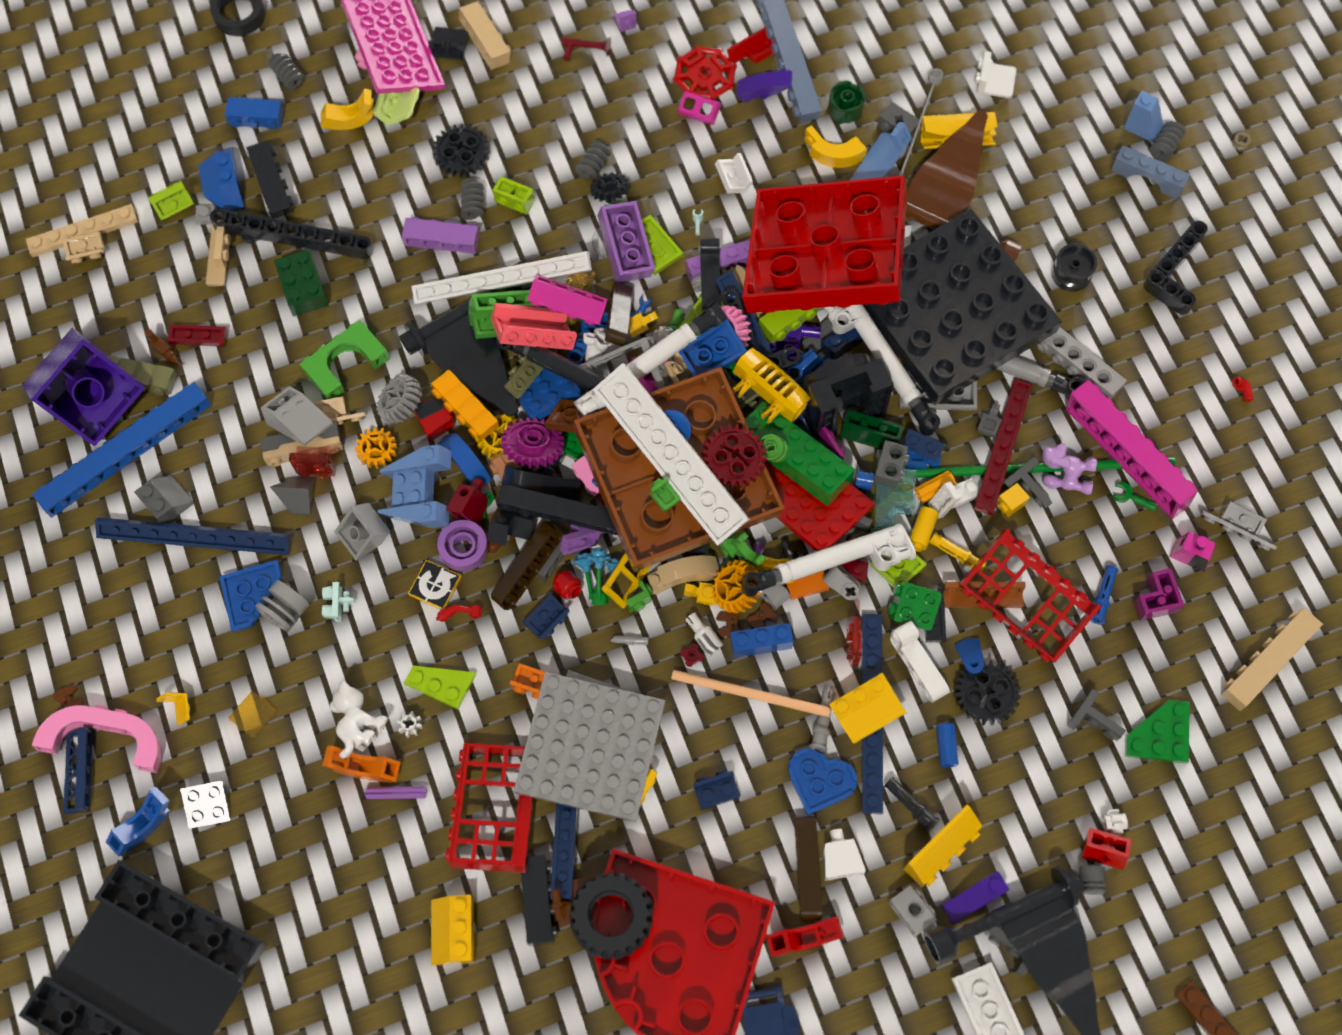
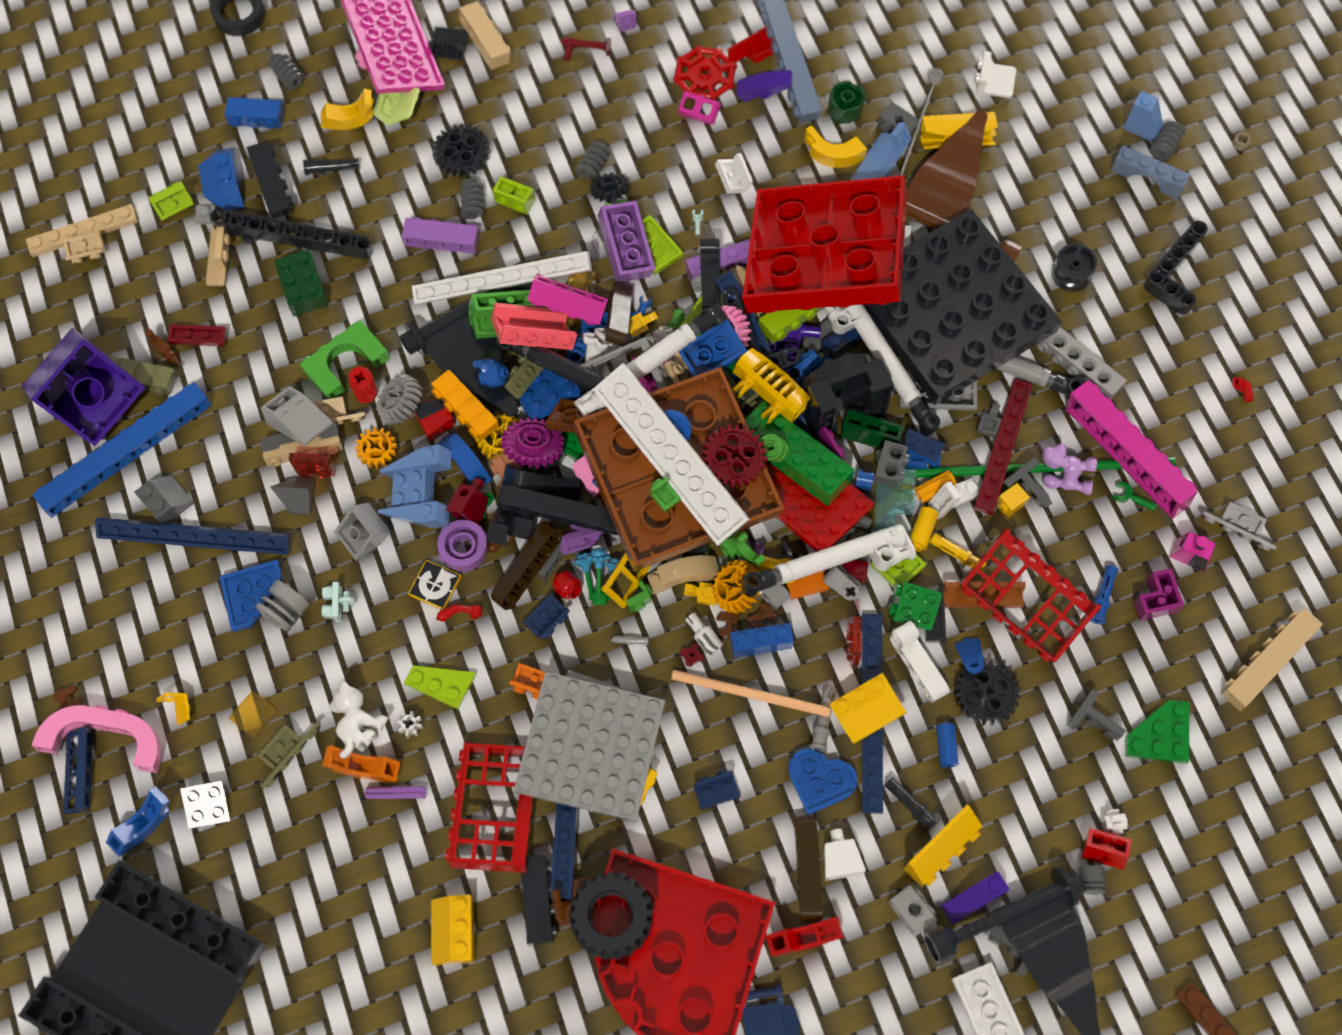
none -> olive bracket [256,721,319,789]
none -> black pin [303,158,359,176]
none -> red piece [348,367,378,404]
none -> blue head [472,358,509,388]

